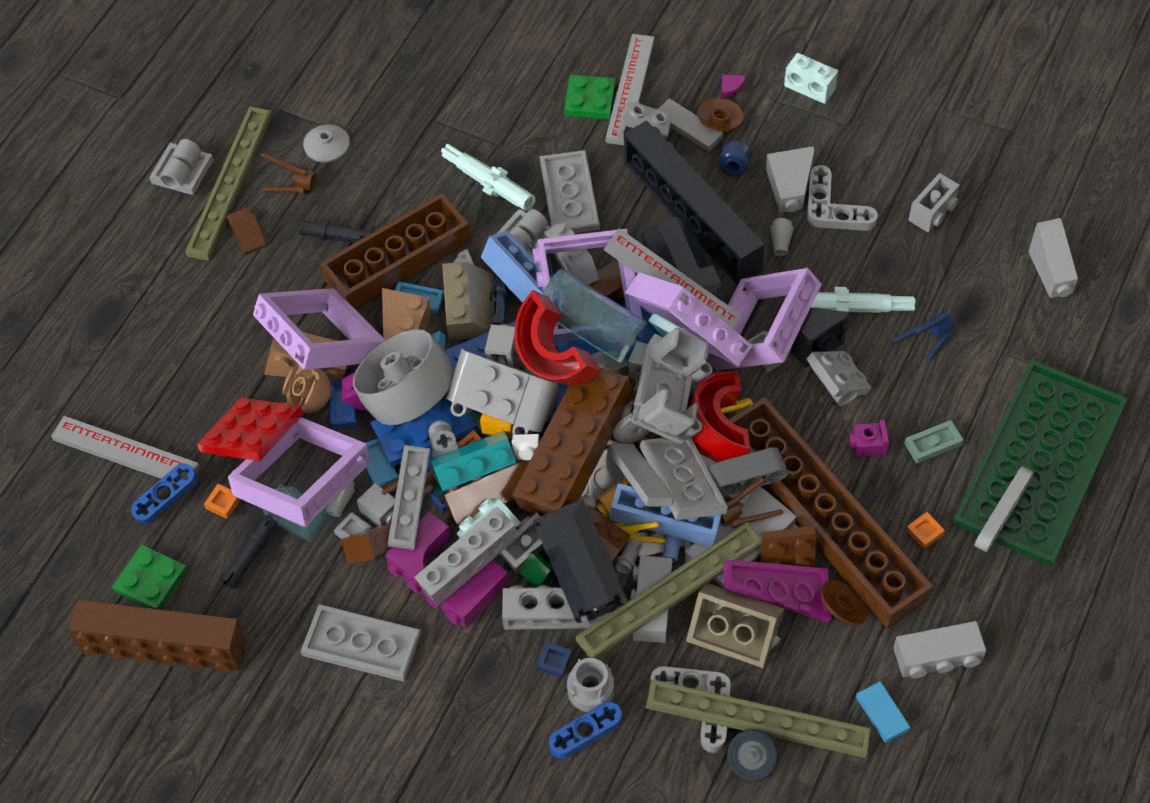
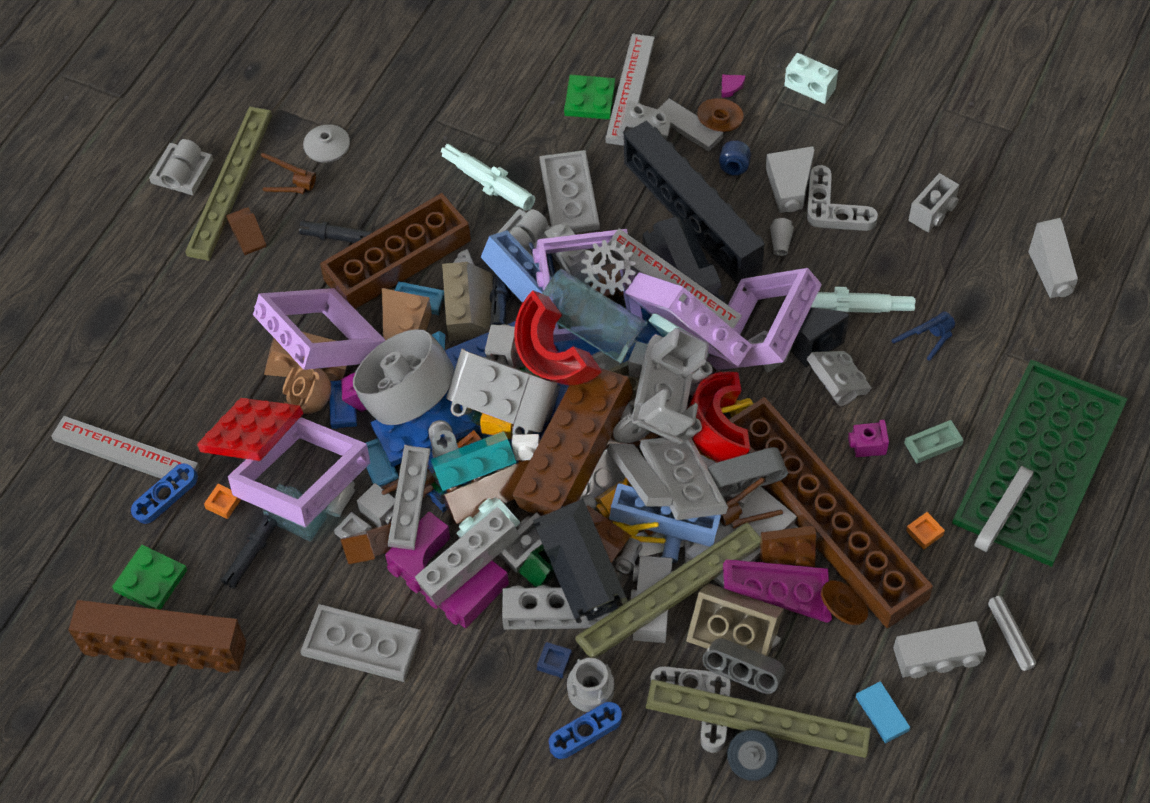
none -> light grey gear [581,240,636,295]
none -> dark grey beam [703,638,785,694]
none -> light grey axle [988,596,1036,671]

